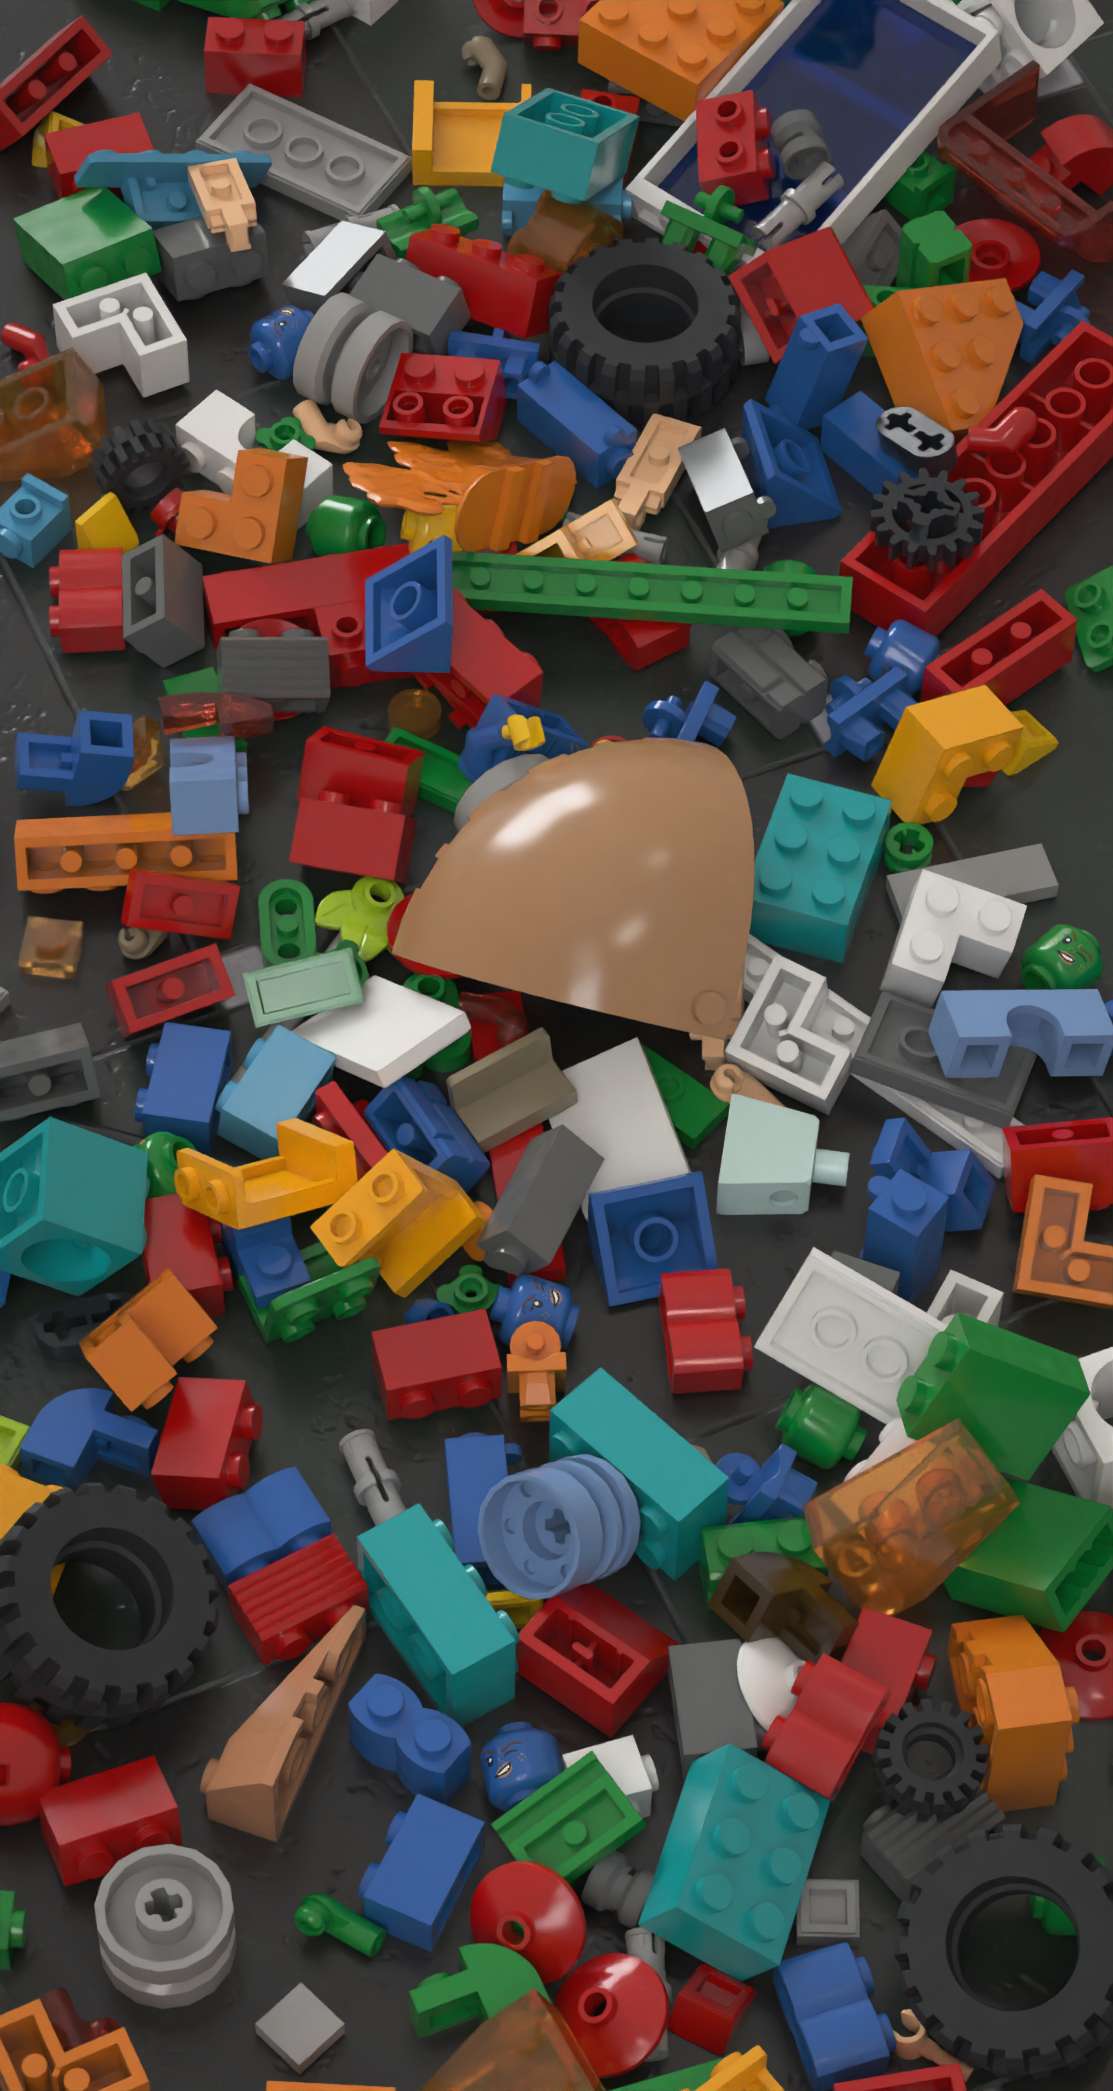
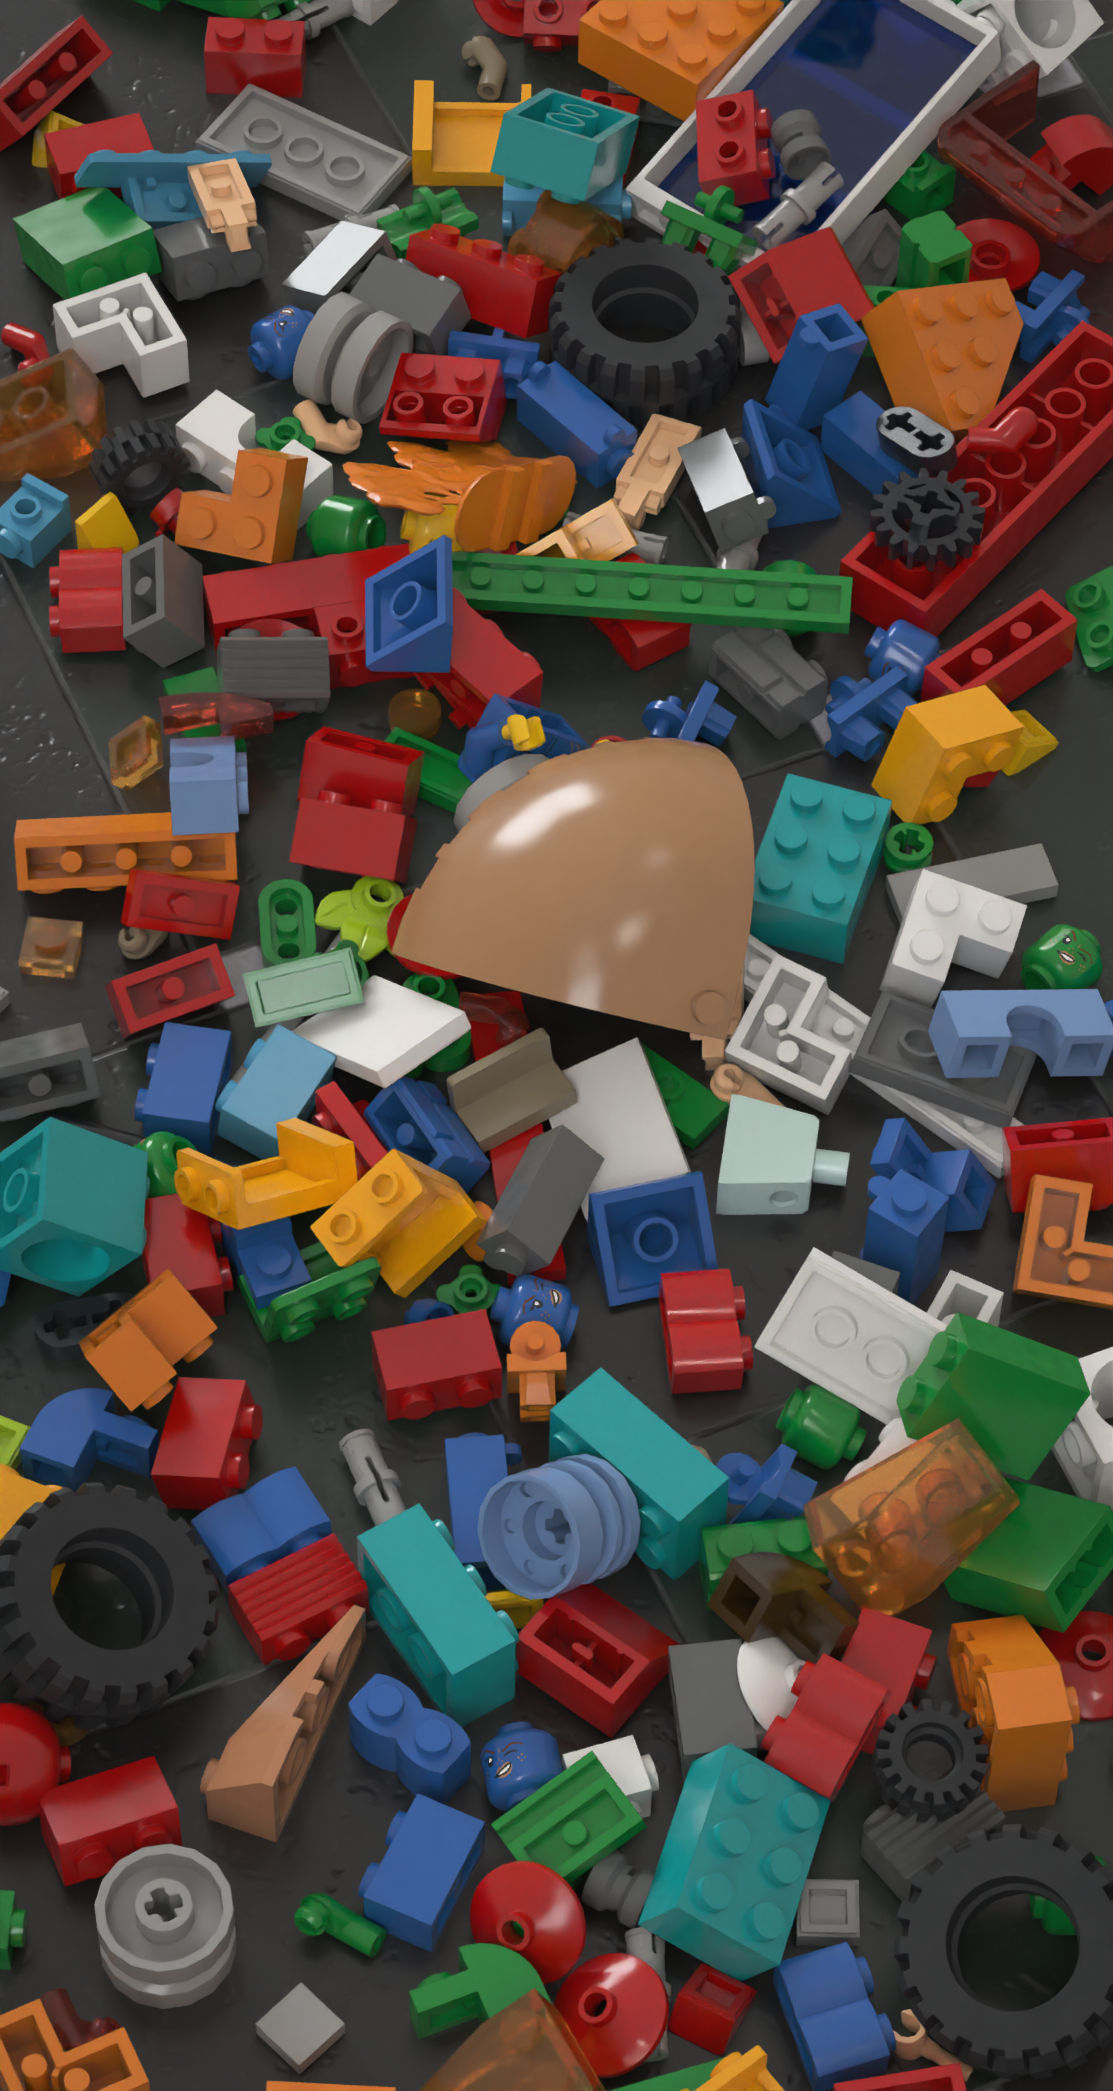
blue brick [14,710,134,806] -> none

